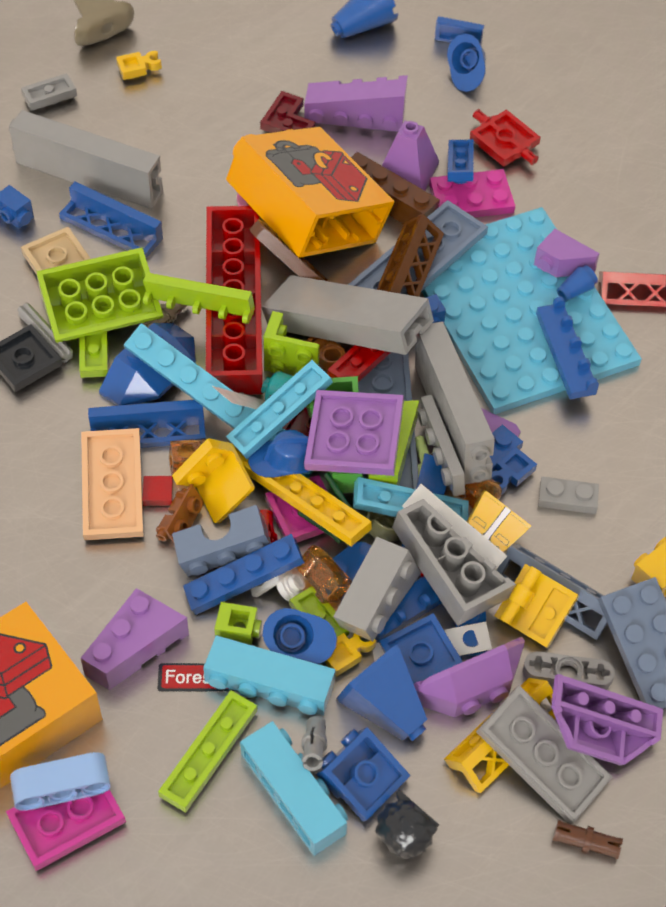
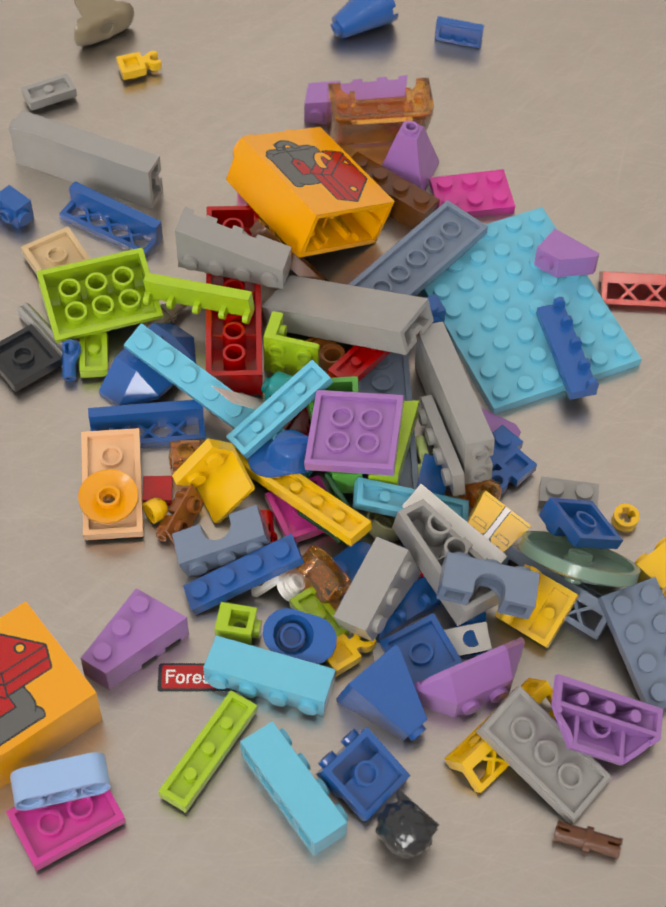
dark red plate [260,91,316,133] -> none
light grey pin [301,716,327,771] -> none
reddish brown fence [376,213,444,297] -> none
blue piece [447,34,486,92] -> none
blue plate [448,139,474,184] -> none
red plate [470,109,541,167] -> none
light grey beam [523,651,615,690] -> none
blue cone [557,265,598,302] -> none
none -> blue arm [62,339,82,381]
none -> light orange dish [78,469,138,524]
none -> yellow hinge [142,498,168,524]
none -> light grey wedge [175,207,291,289]
none -> clear orange windscreen [327,77,434,145]
none -> sand blue arch [436,552,540,619]
none -> sand green dish [519,531,641,587]
none -> blue plate [539,497,623,549]
none -> yellow bush [611,504,640,532]

